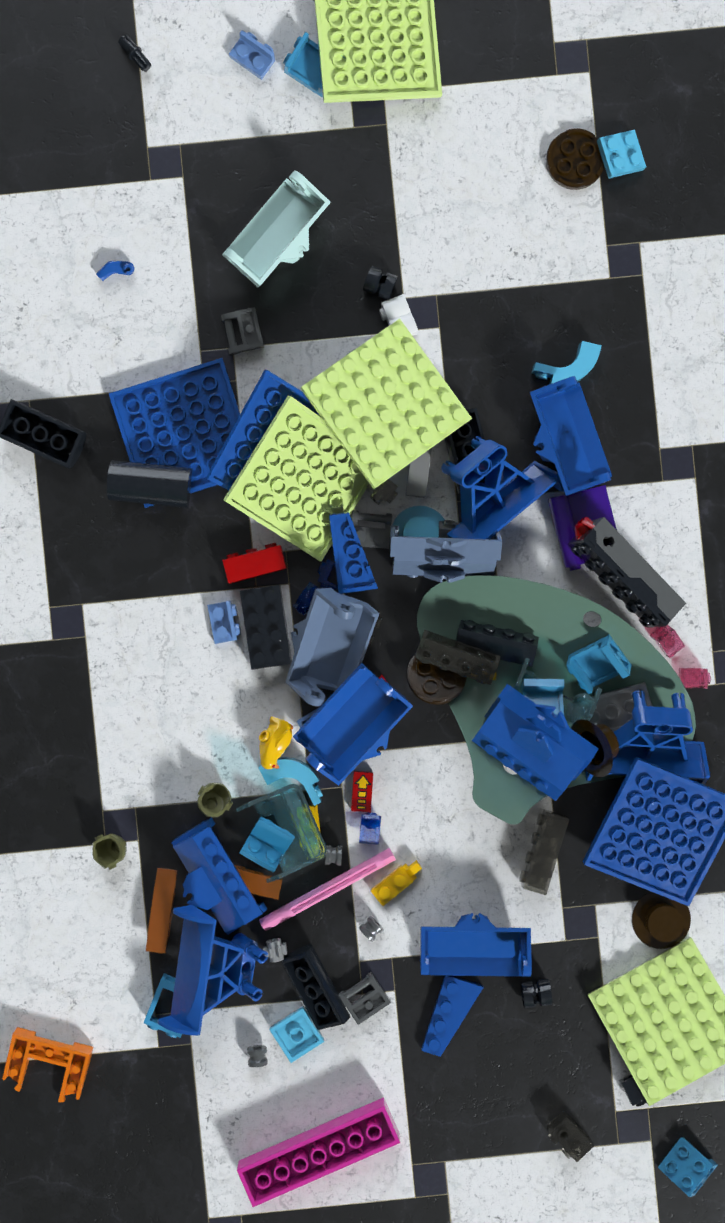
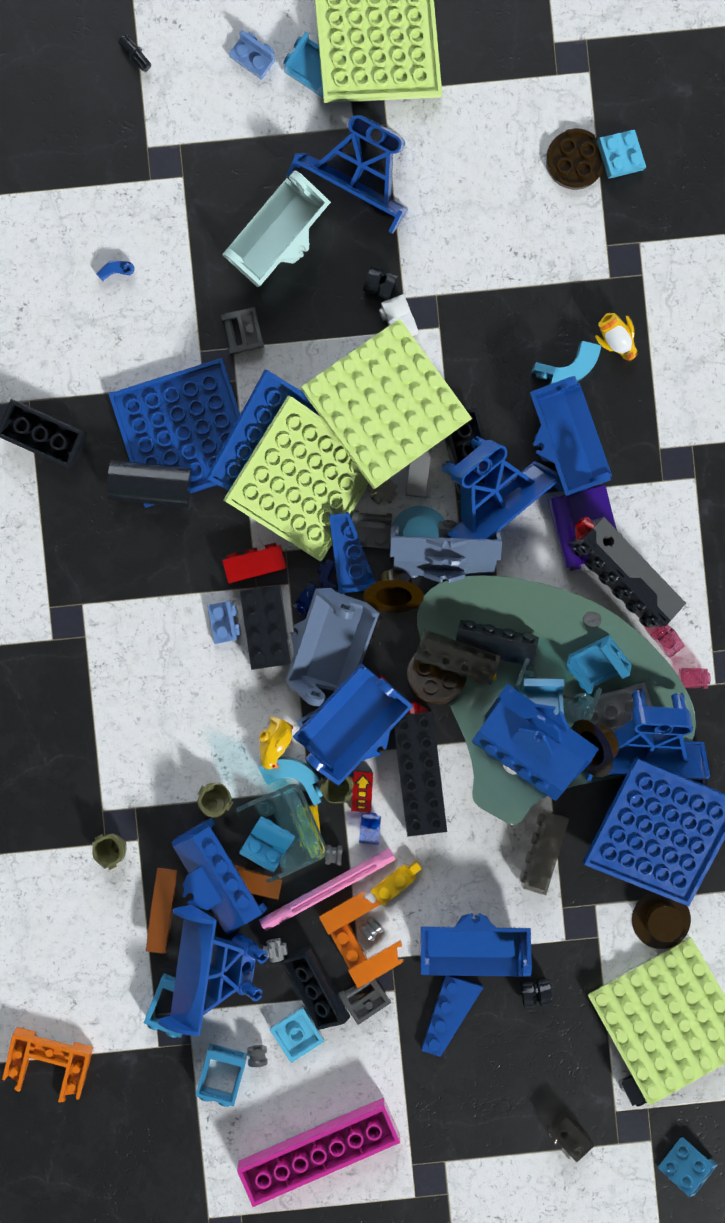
none -> dark azure window [195,1043,248,1107]
none -> blue piece [286,115,408,233]
none -> olive cap [318,774,354,803]
none -> orange wedge [319,891,403,988]
none -> dark brown hose [364,570,424,613]
none -> black piece [394,702,447,837]
none -> animal [595,313,637,361]

